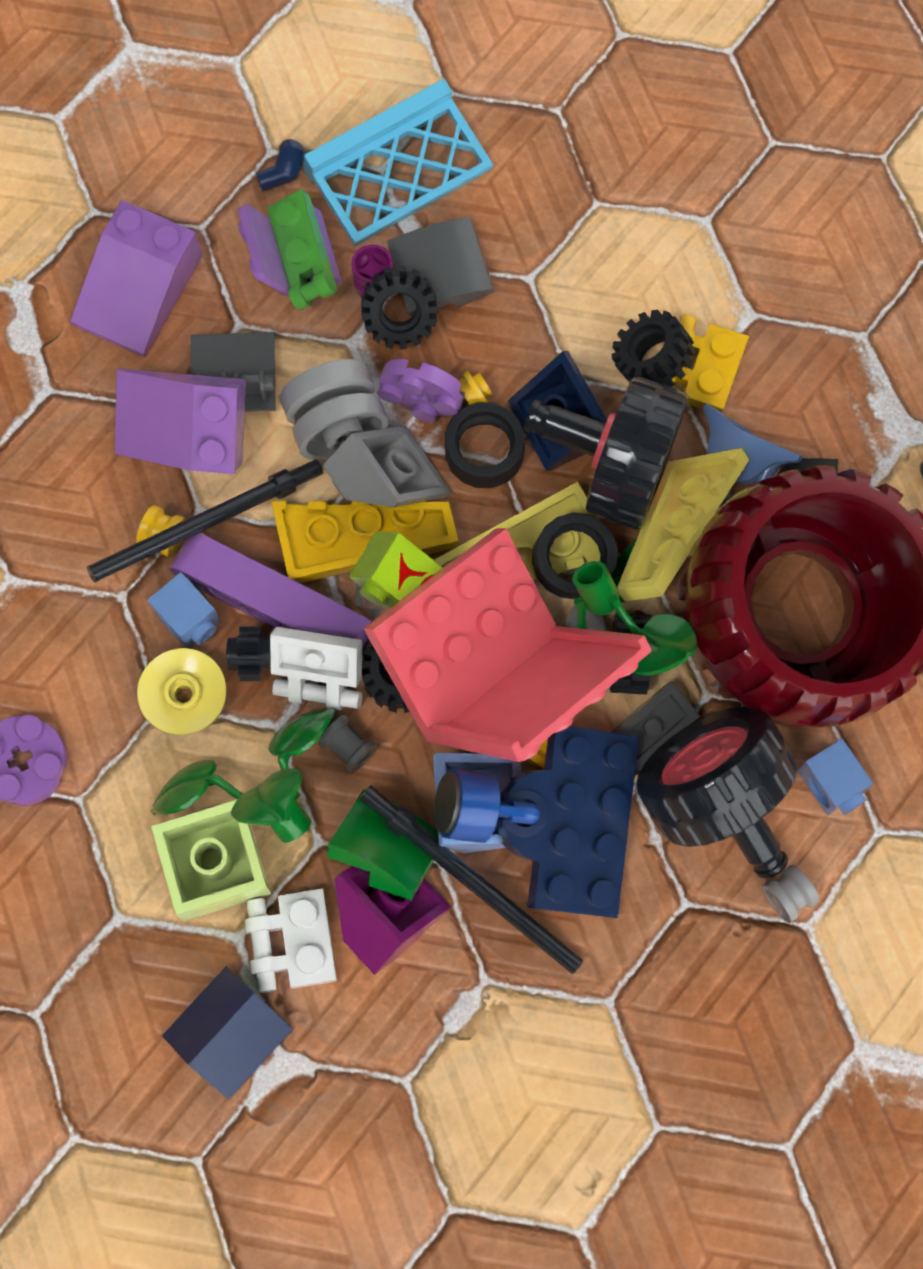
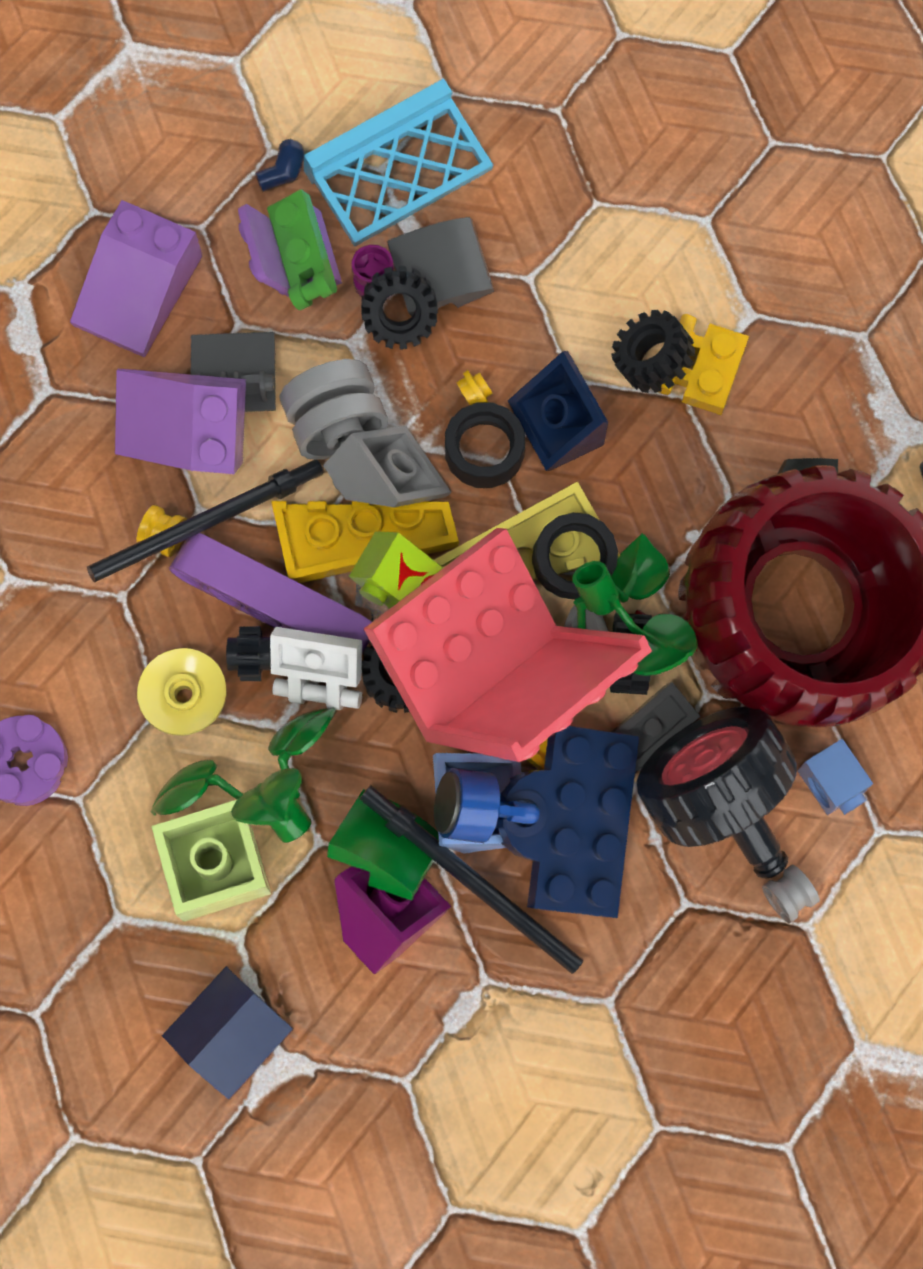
medium blue brick [147,572,221,649] -> none
white plate [244,888,337,993] -> none
dark grey bush [318,715,378,774] -> none
medium lavender plate [377,359,465,422] -> none
black wheel [524,376,689,530] -> none
light yellow wing [617,448,749,601] -> none
medium blue hat [703,403,804,484] -> none

